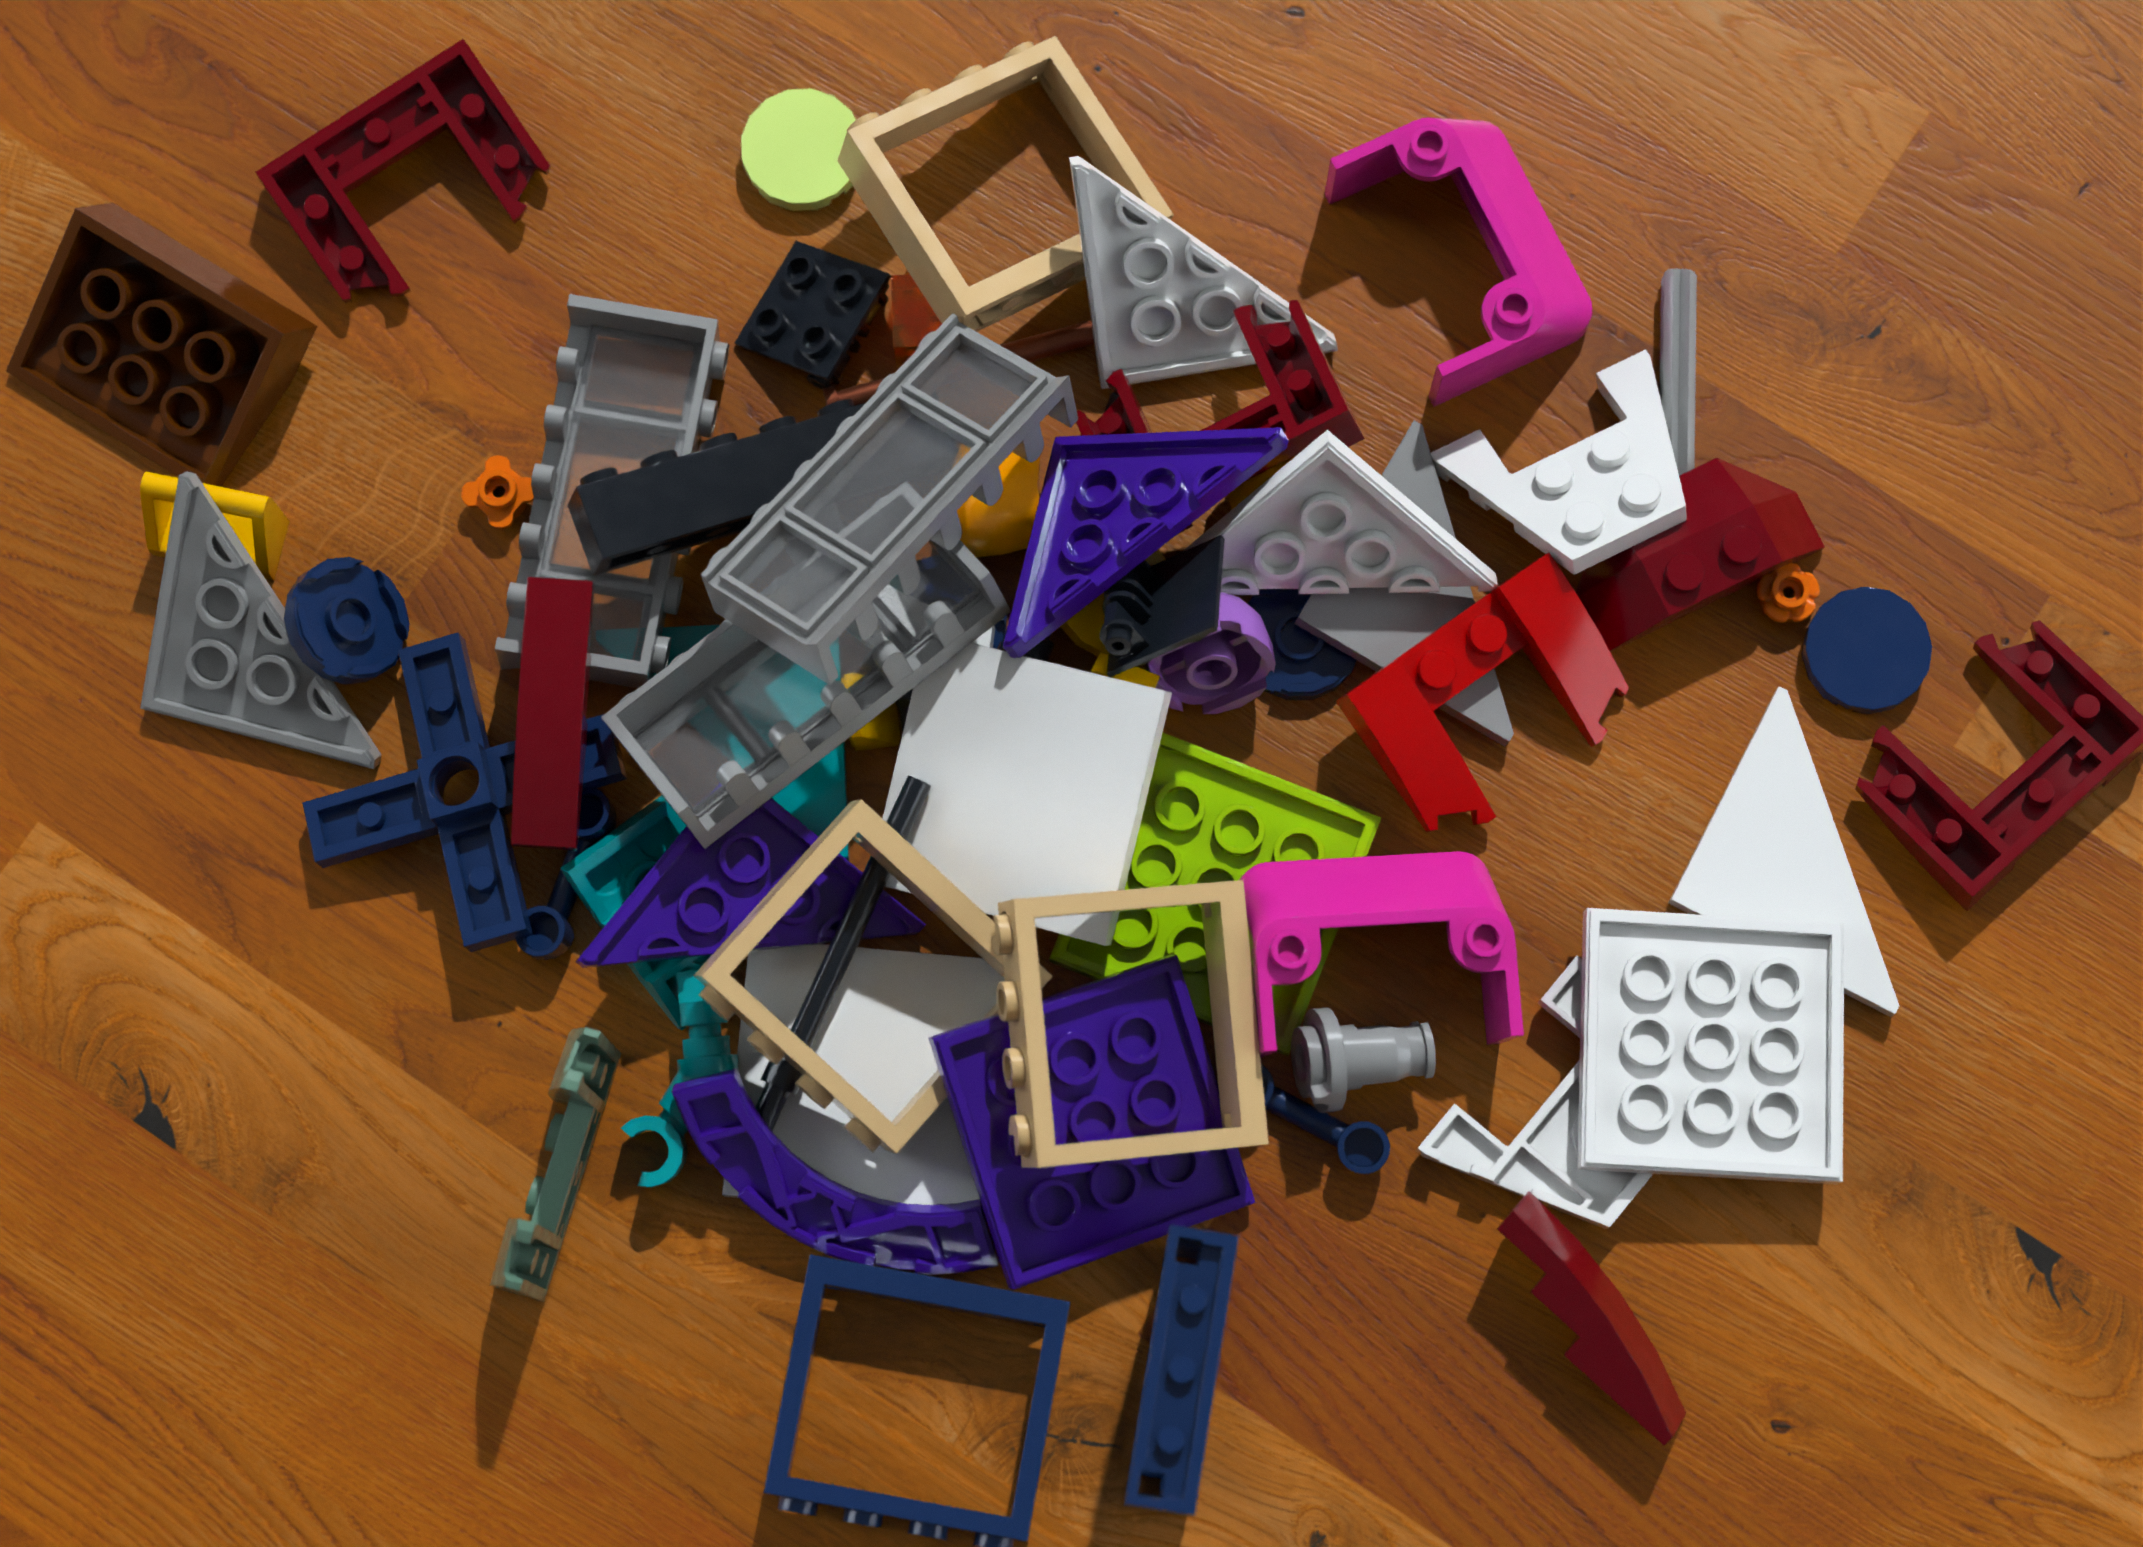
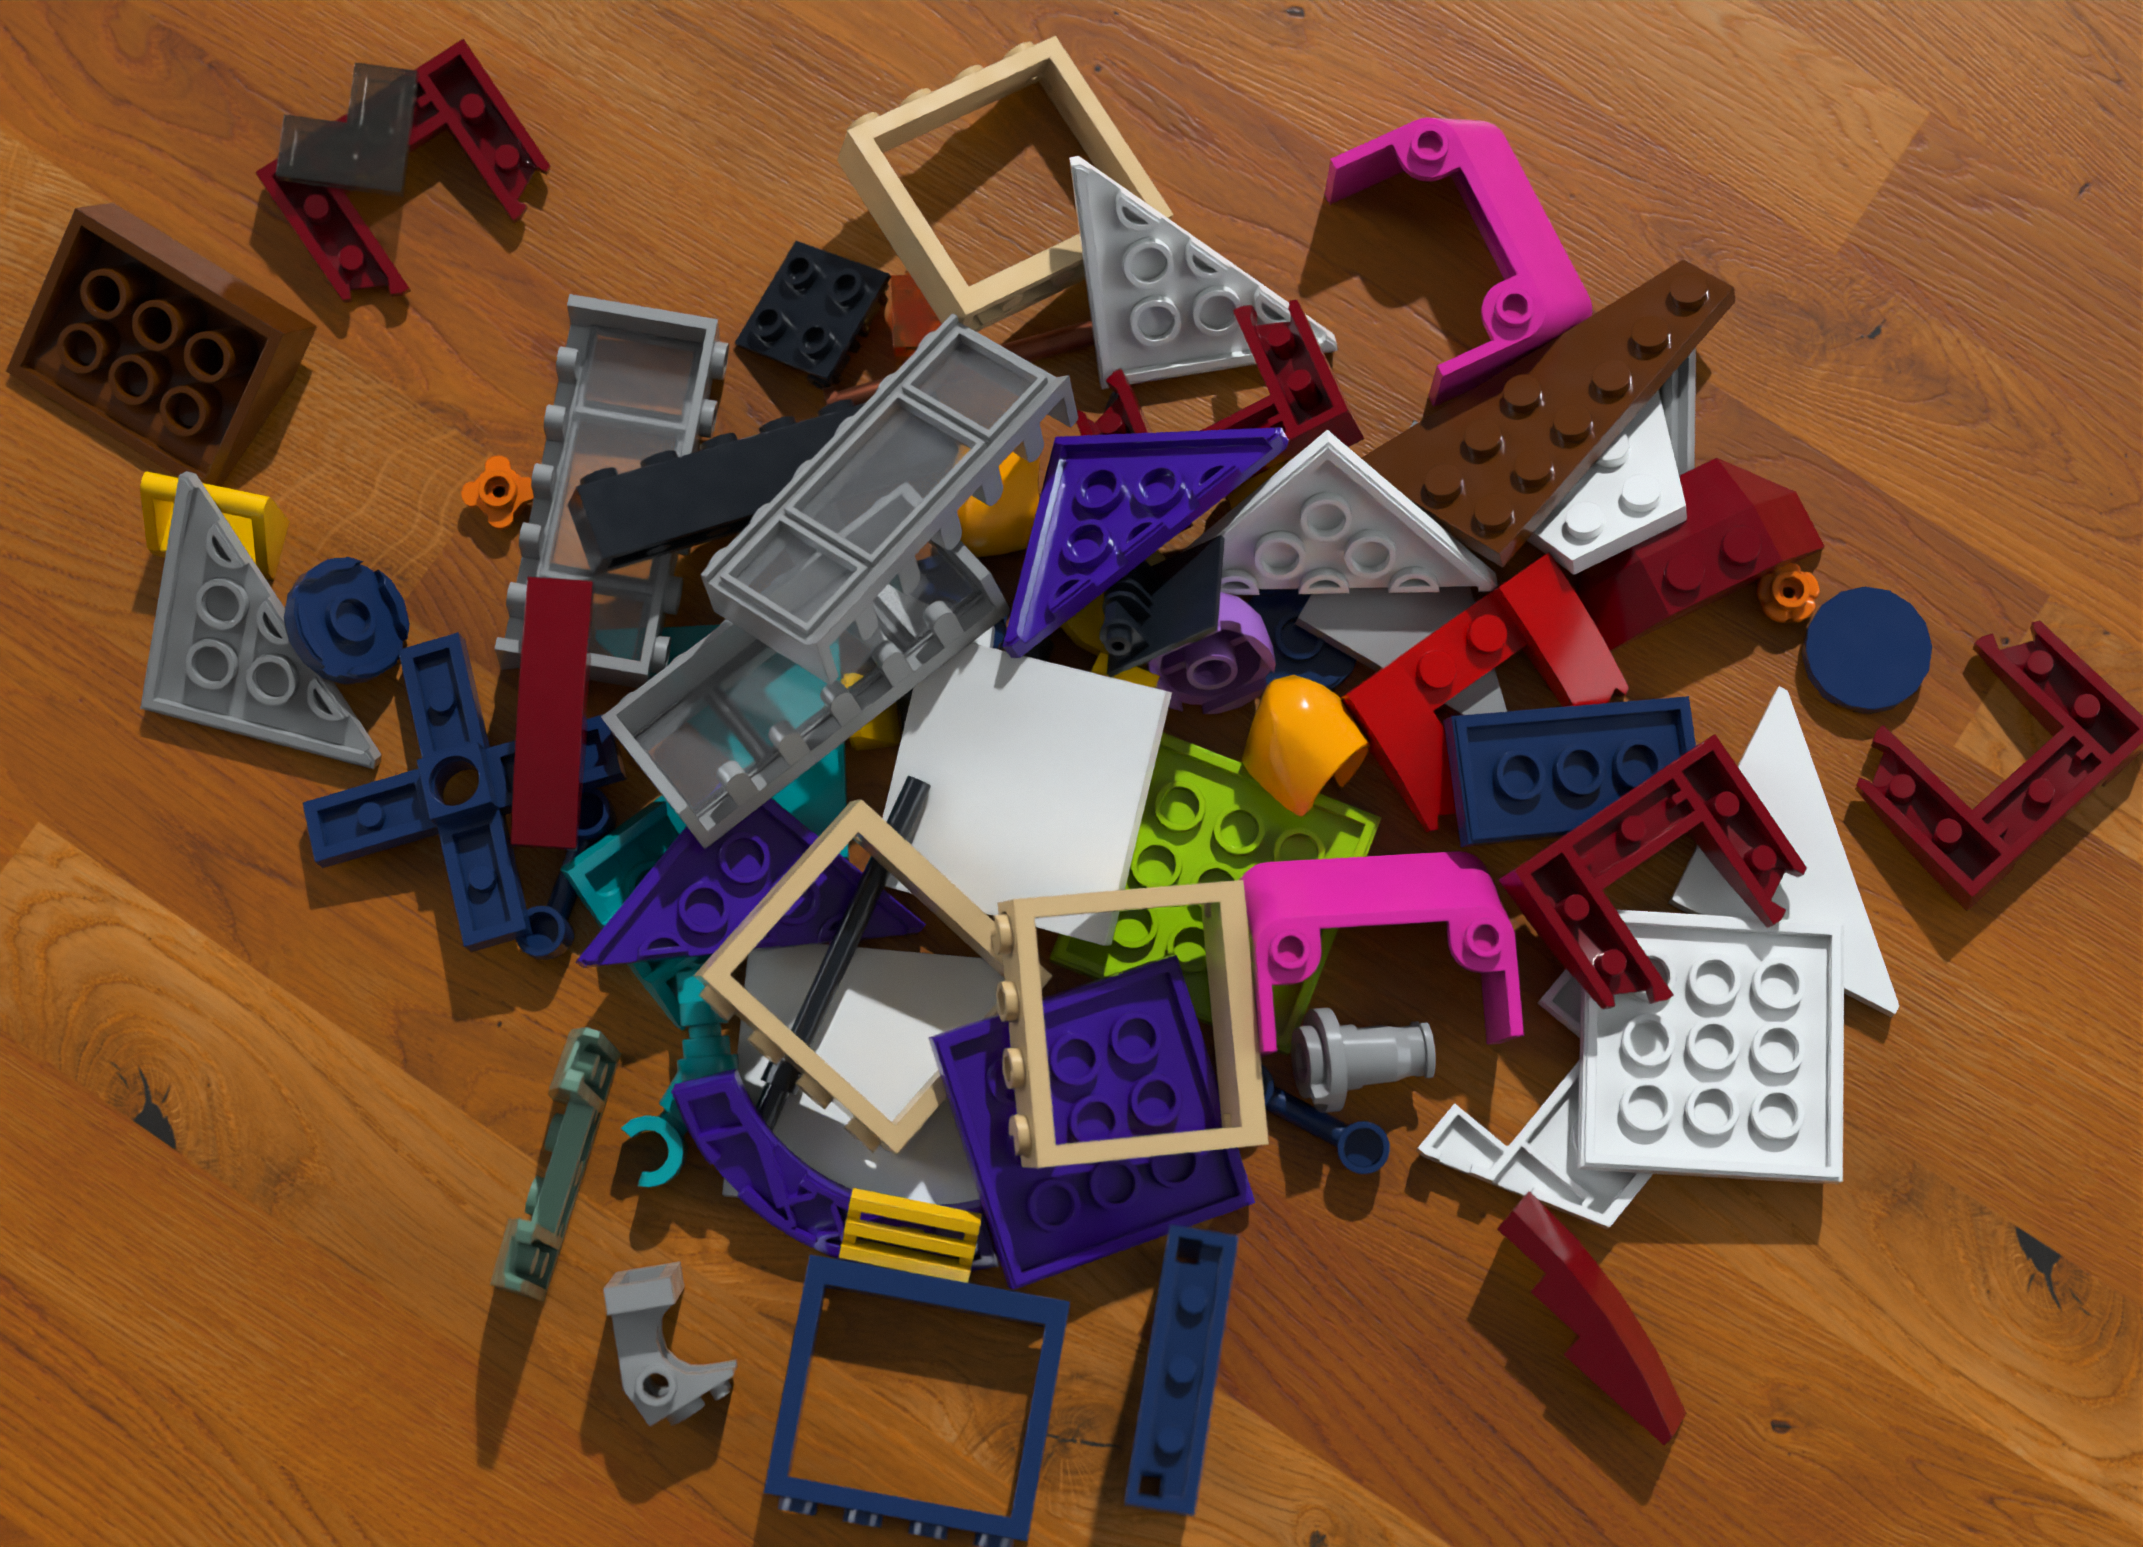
yellowish green tile [741,88,856,211] -> none
none -> clear smoke tile [276,62,419,197]
none -> light grey tile [603,1261,738,1426]
none -> yellow tile [839,1188,982,1283]
none -> light orange piece [1241,675,1371,816]
none -> reddish brown wing [1361,259,1735,567]
none -> dark blue tile [1444,696,1696,847]
none -> dark red wedge [1499,734,1807,1010]

